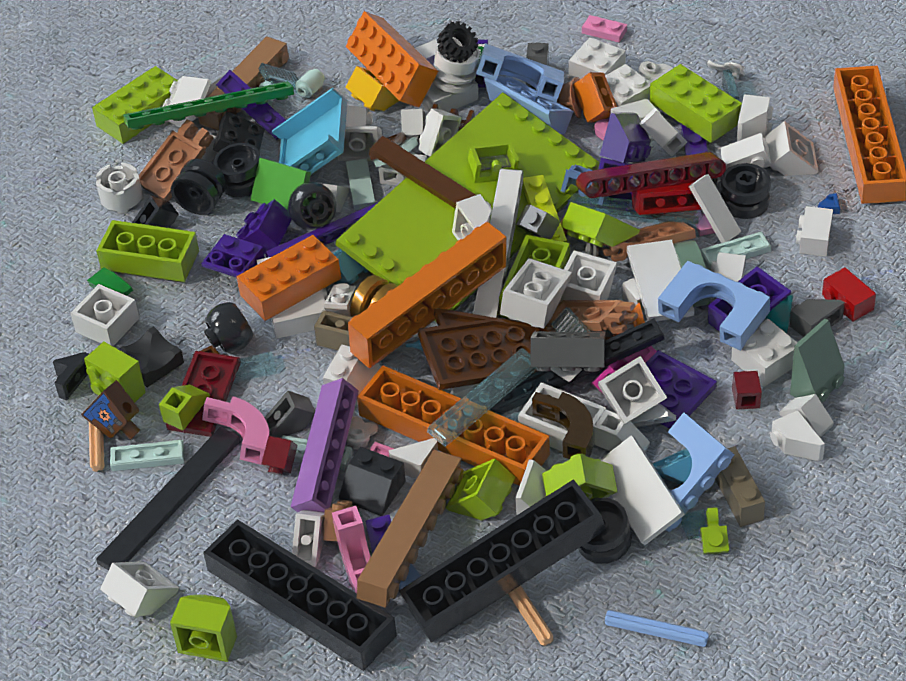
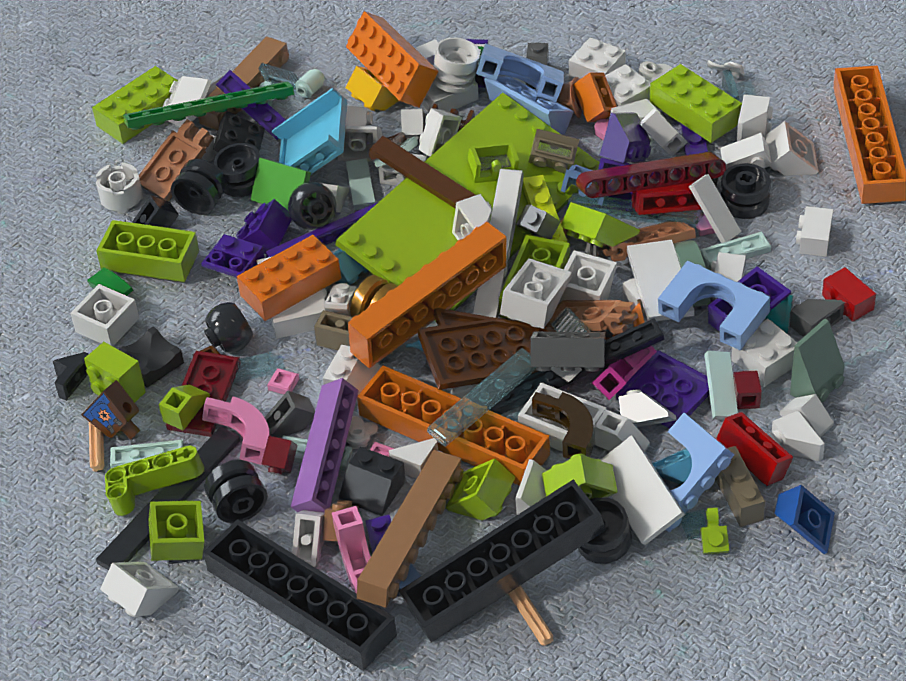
lime piece [170,594,237,662] -> none
black tyre [437,21,478,63] -> none
bright pink plate [582,15,627,43] -> none
white slope [598,356,667,424] -> none
light blue axle [605,610,709,647] -> none
blue tile [818,193,840,214] -> none
none -> lime beam [105,446,204,516]
none -> lime brick [149,501,204,561]
none -> black wheel [204,460,268,524]
none -> bright pink tile [267,368,300,395]
none -> dark tan window [528,129,580,173]
none -> light aqua tile [704,351,738,420]
none -> red brick [716,412,793,486]
none -> blue slope [775,485,835,554]

